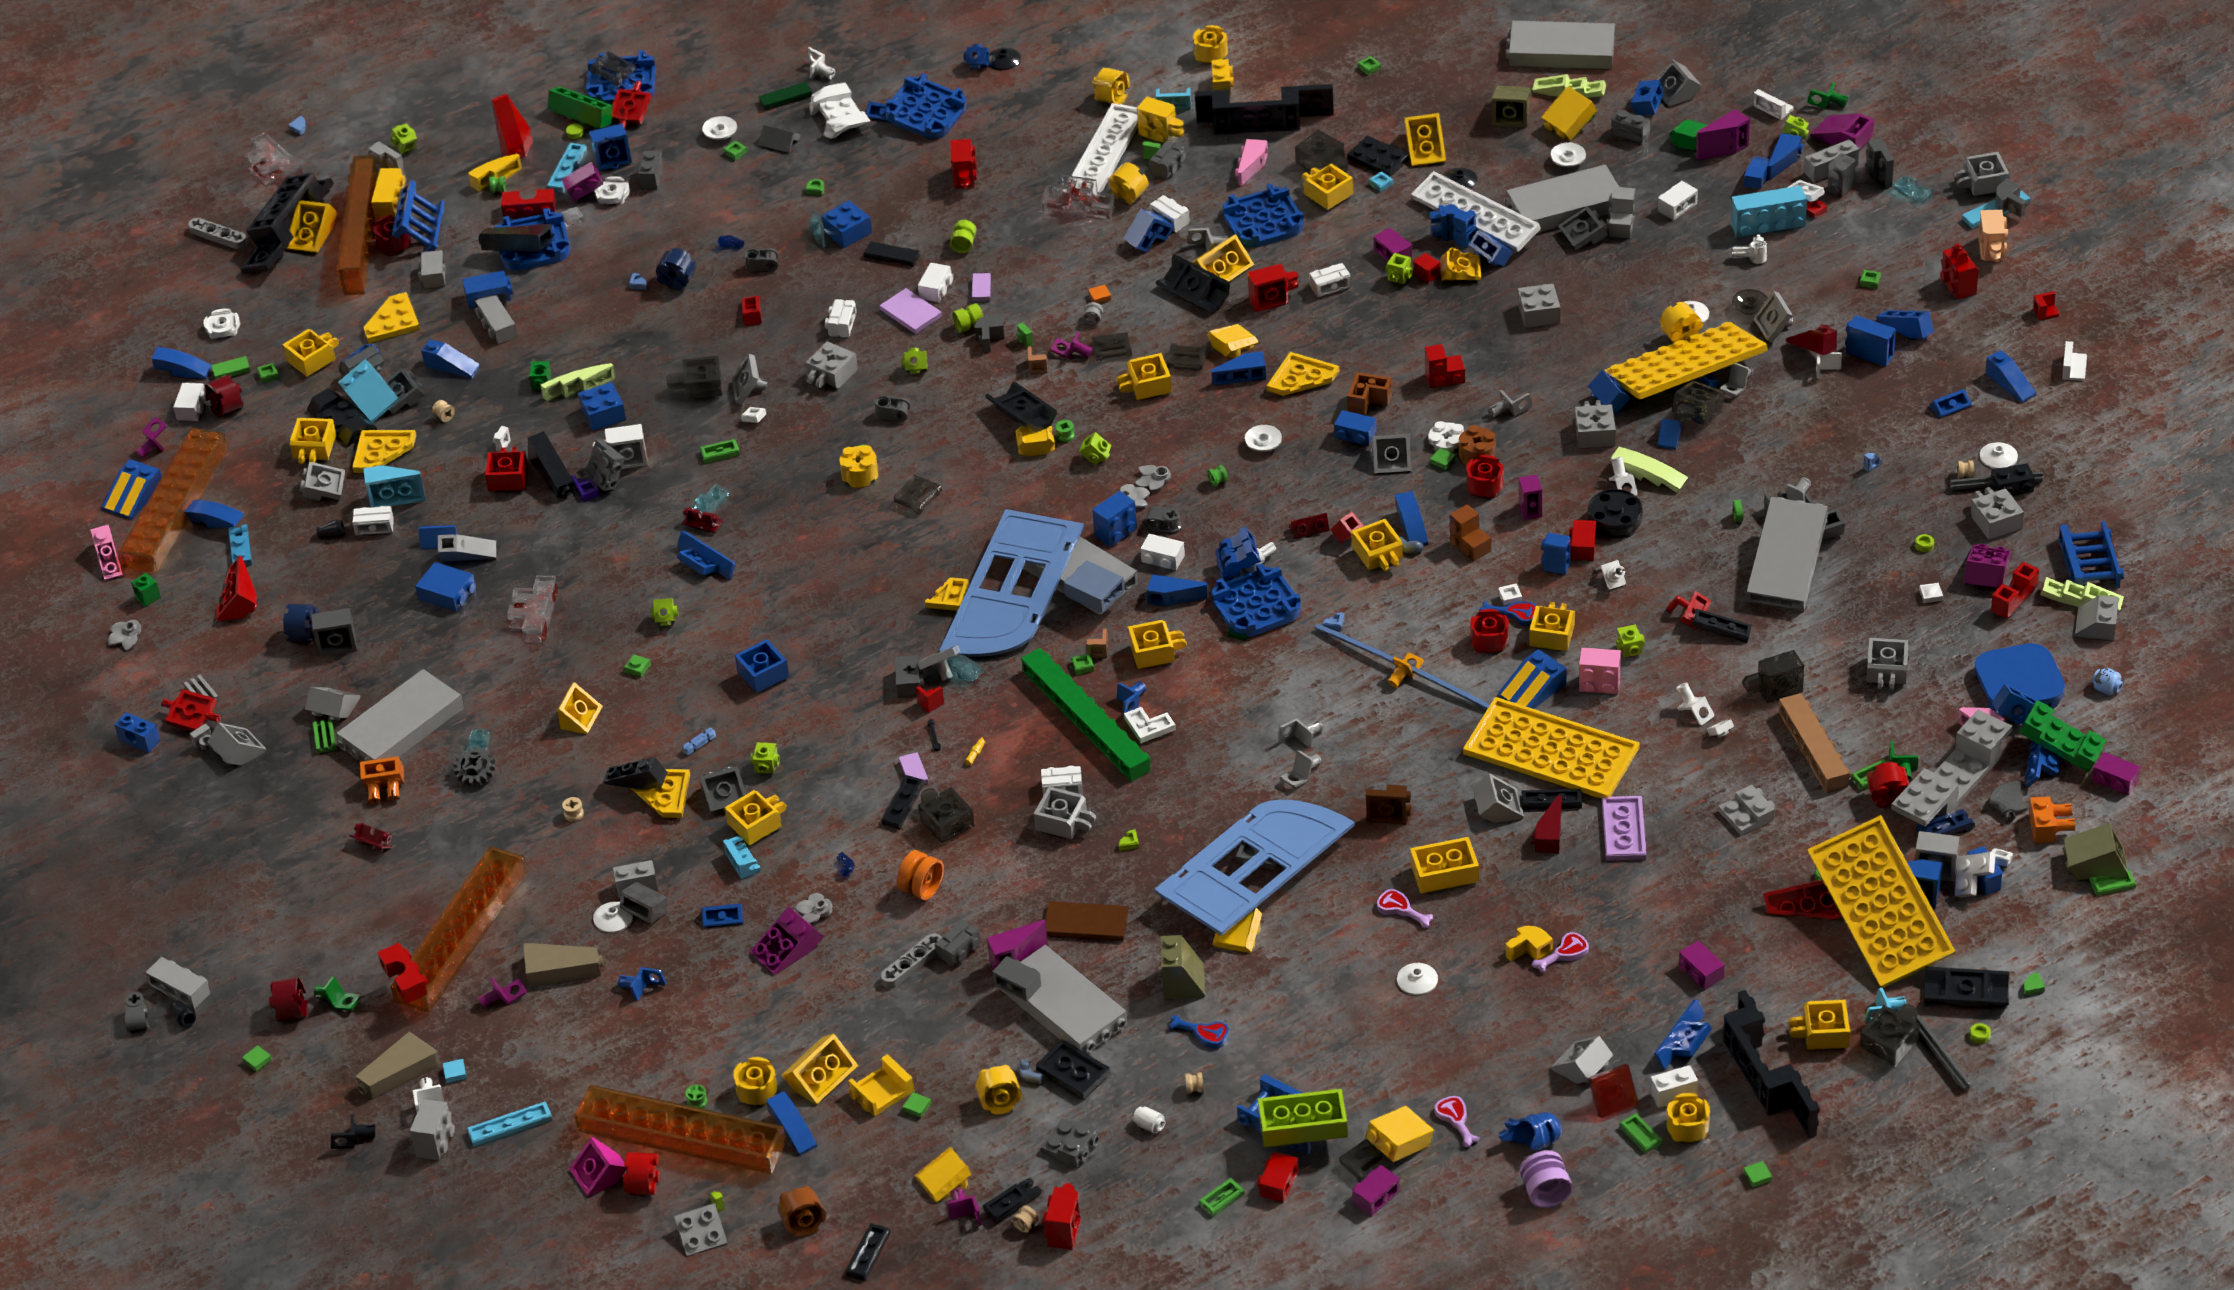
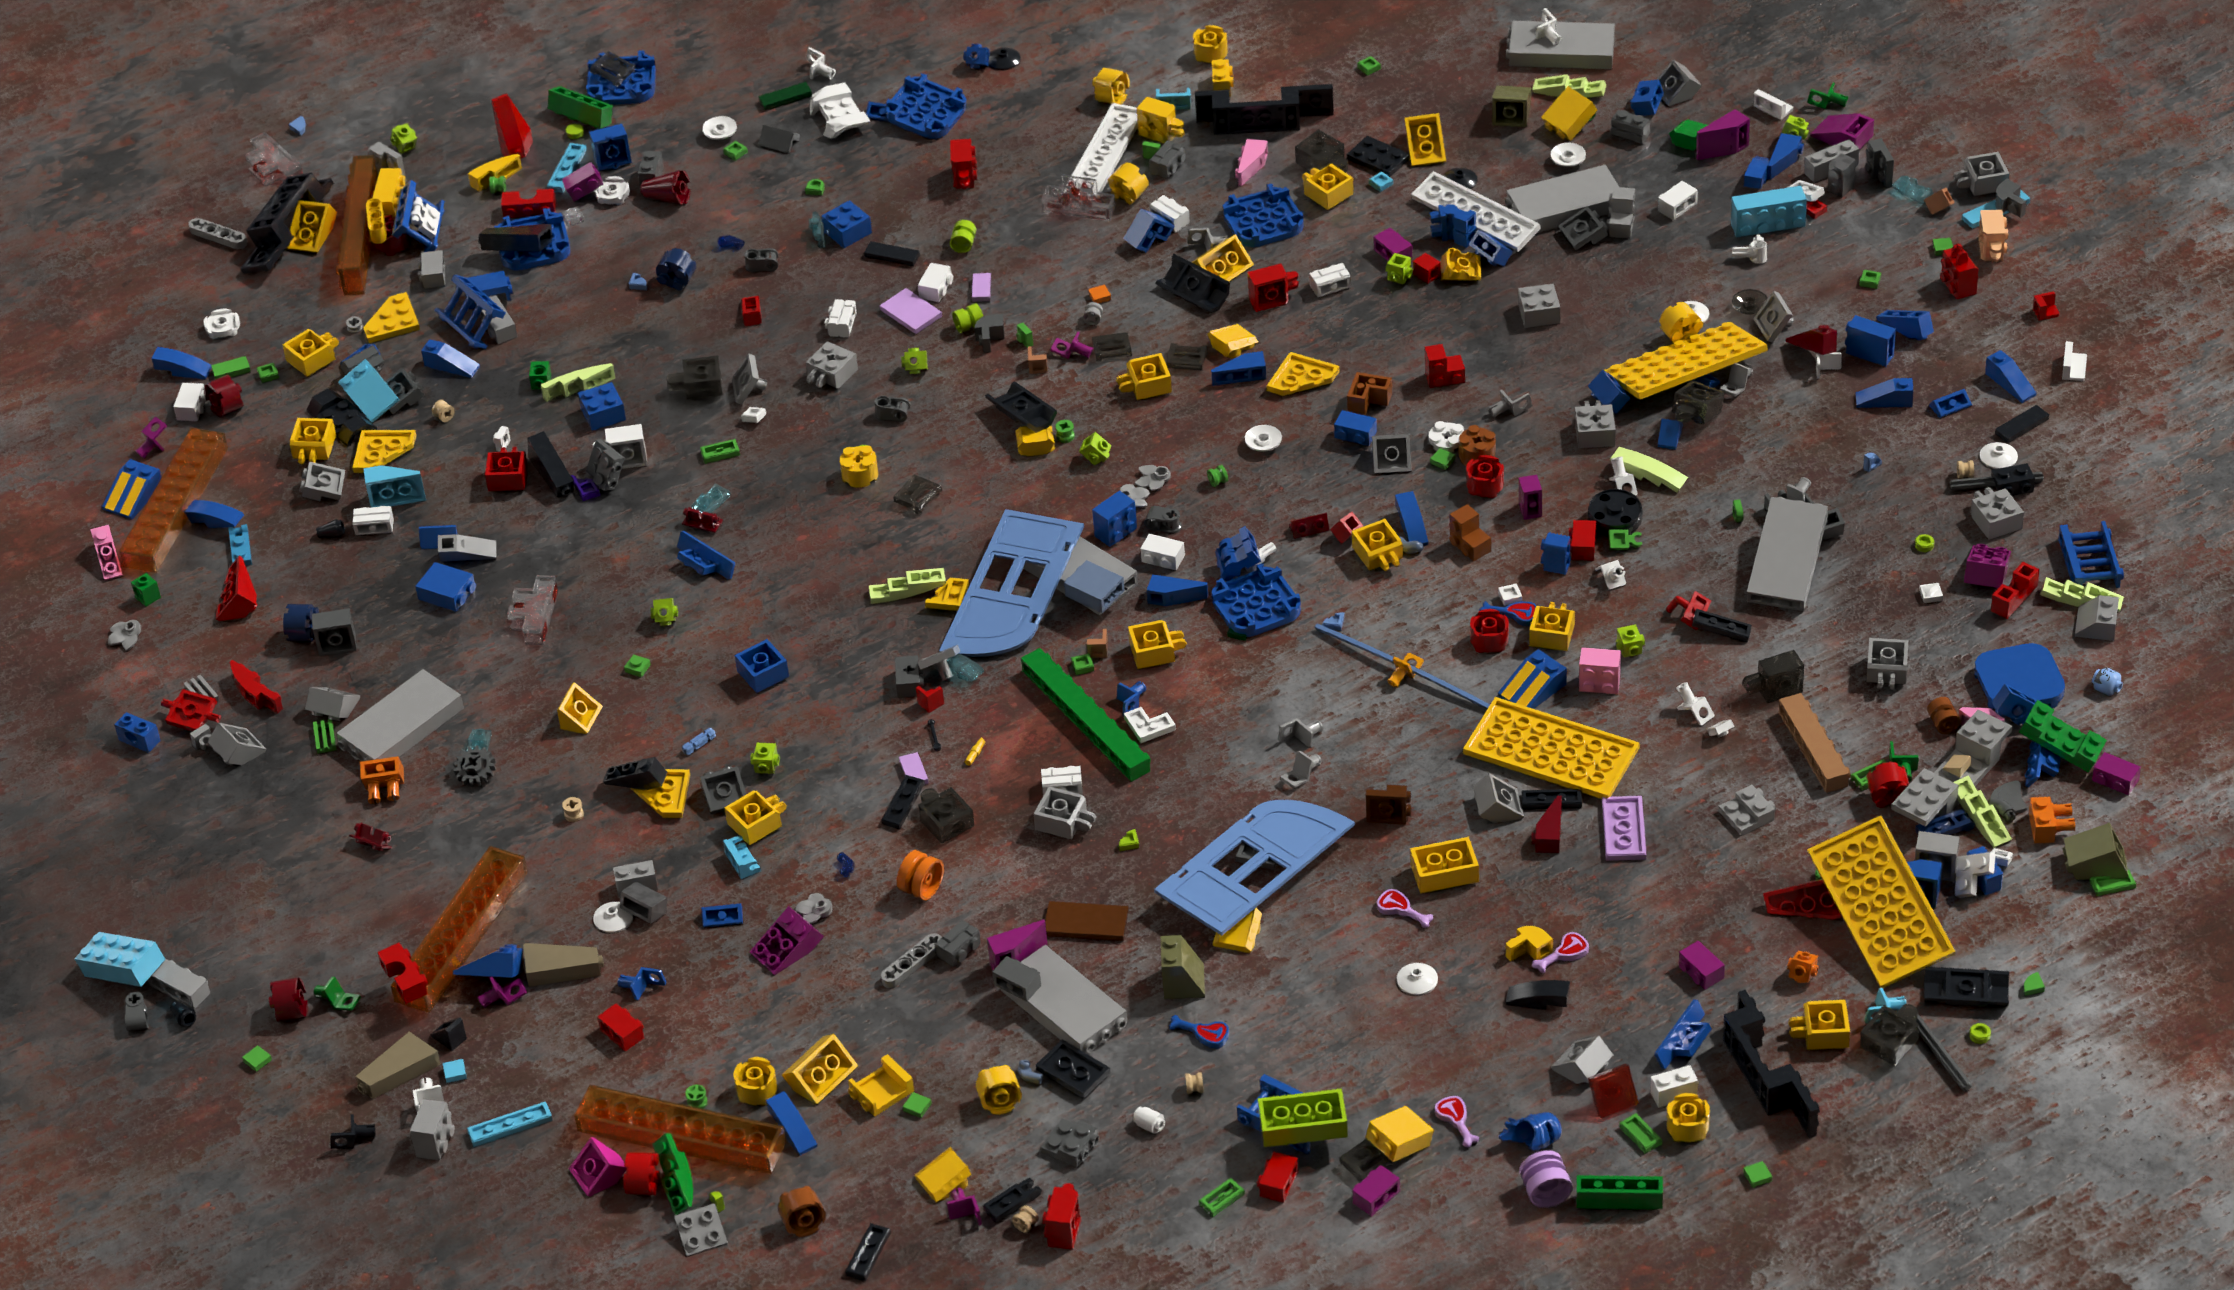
red plate [611,80,651,129] -> none
none -> medium azure brick [75,932,165,987]
none -> red slope [230,660,283,713]
none -> light grey bush [346,316,363,333]
none -> yellow beam [366,198,387,244]
none -> white plate [410,197,440,239]
none -> black slope [430,1017,467,1051]
none -> blue fence [434,274,506,349]
none -> blue slope [453,944,523,978]
none -> red brick [597,1003,644,1052]
none -> dark red cone [640,170,691,205]
none -> green slope [652,1133,693,1216]
none -> yellowish green slope [869,568,946,604]
none -> black slope [1505,980,1570,1010]
none -> white bracket [1535,8,1562,45]
none -> green brick [1576,1175,1663,1209]
none -> bright green plate [1608,530,1642,550]
none -> orange brick [1787,951,1819,983]
none -> blue slope [1855,378,1914,408]
none -> nougat panel [1924,188,1954,215]
none -> dark orange wheel [1927,697,1961,734]
none -> bright green tile [1932,238,1953,255]
none -> tan slope [1943,755,1971,778]
none -> yellowish green slope [1954,775,2012,848]
none -> black tile [1995,405,2049,443]

